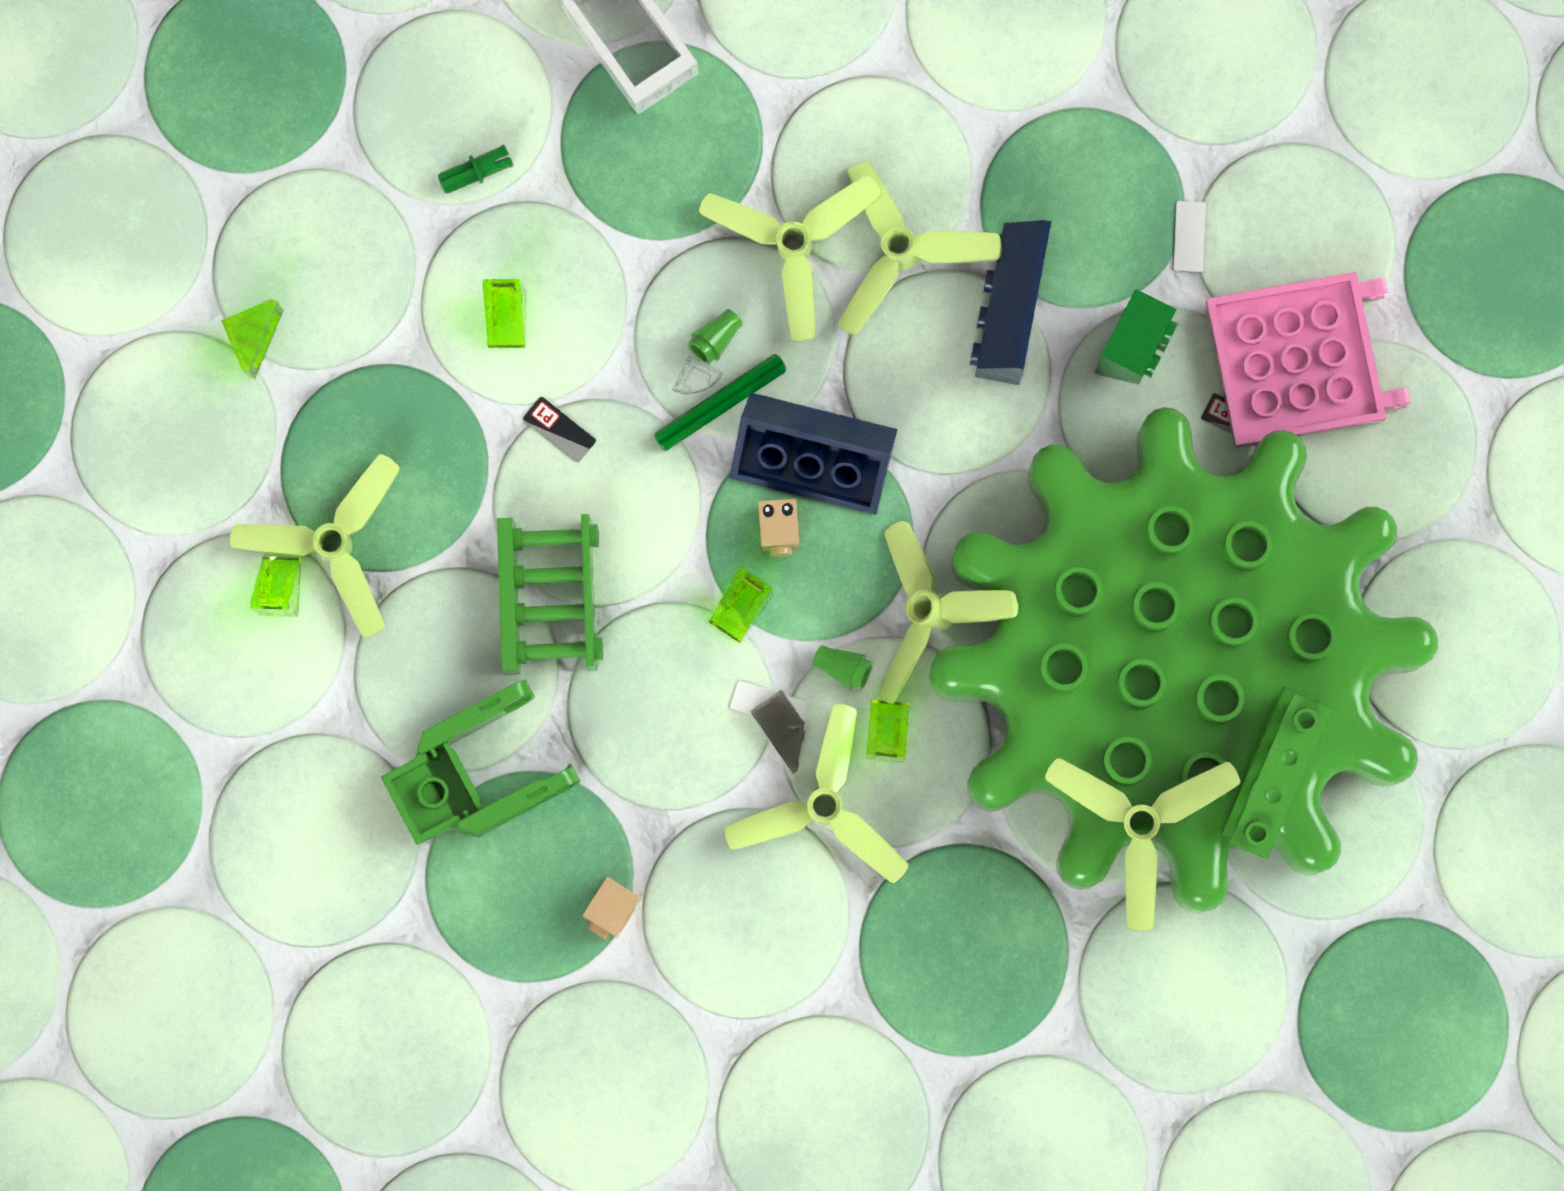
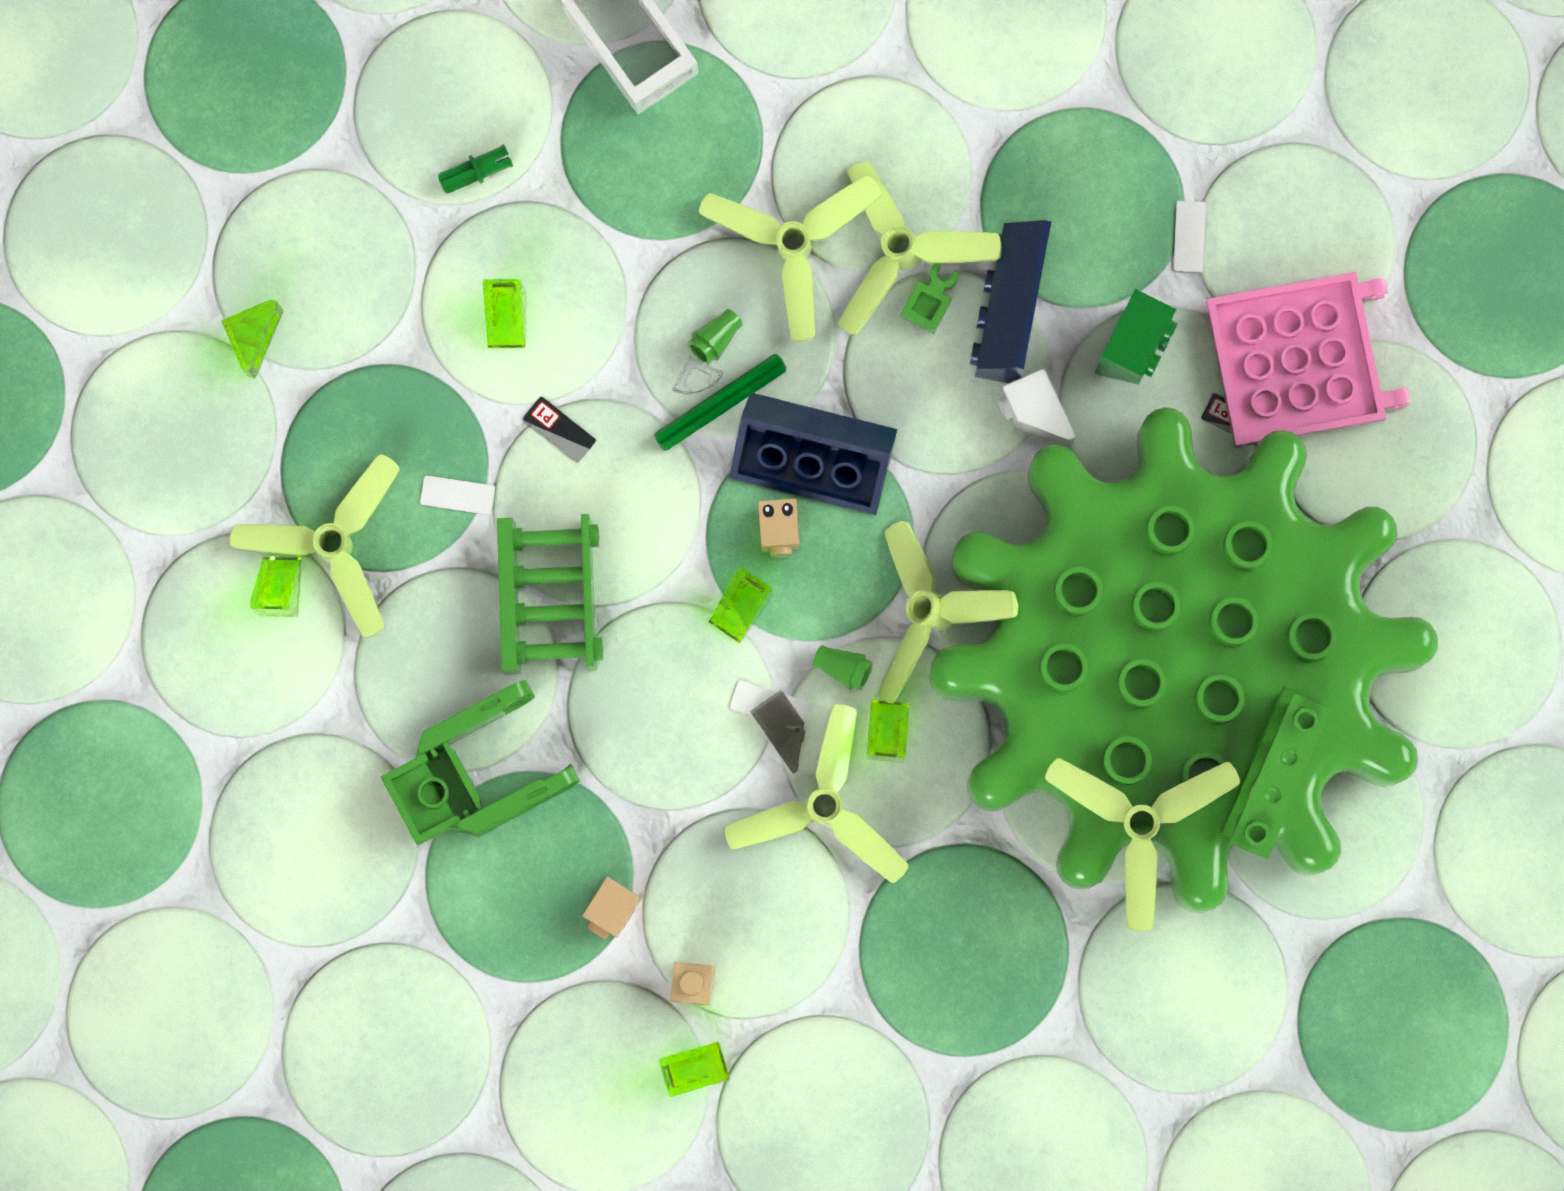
none -> white sticker [420,475,496,515]
none -> clear neon green slope [658,1042,730,1098]
none -> tan brick [670,962,715,1006]
none -> bright green plate [901,263,959,334]
none -> white slope [998,369,1076,447]

